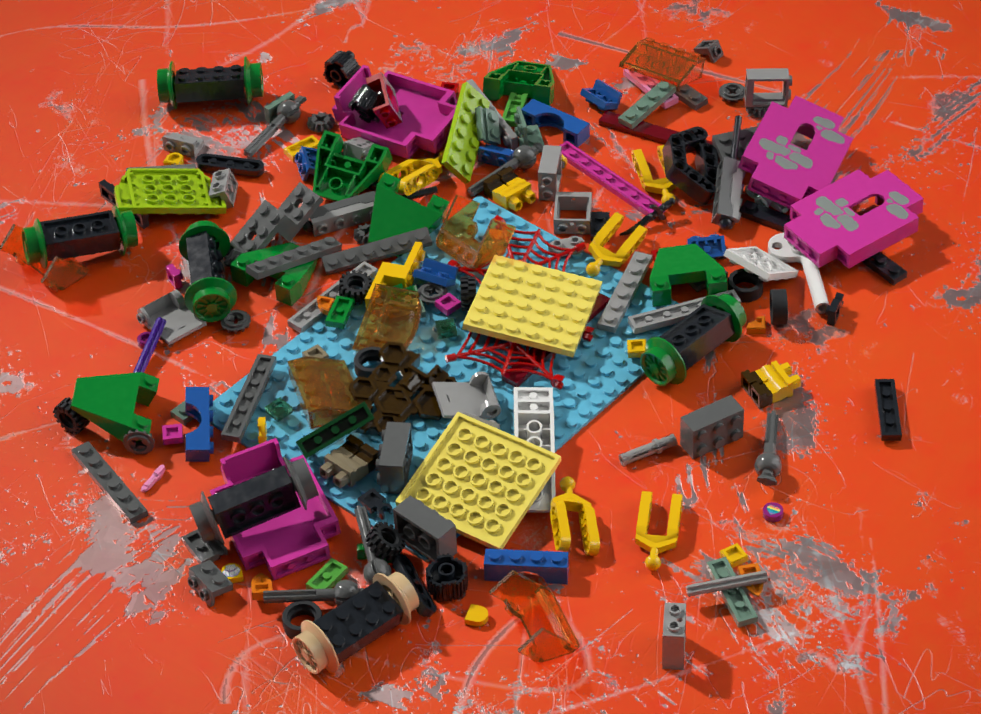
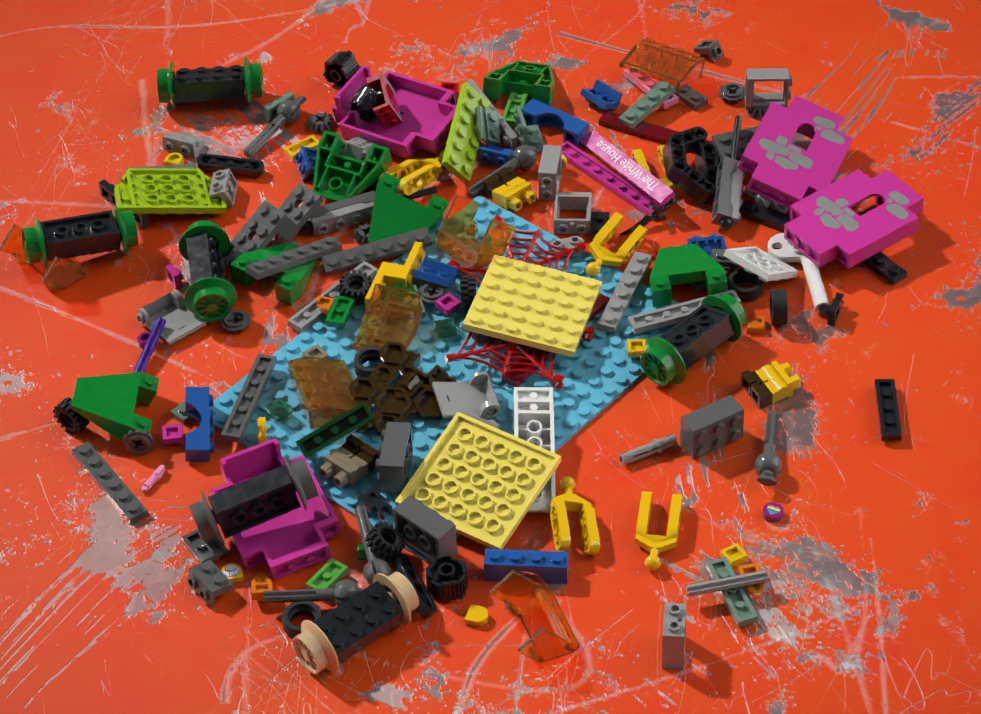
none -> tile [580,130,676,207]
none -> dark grey bracket [712,249,738,274]

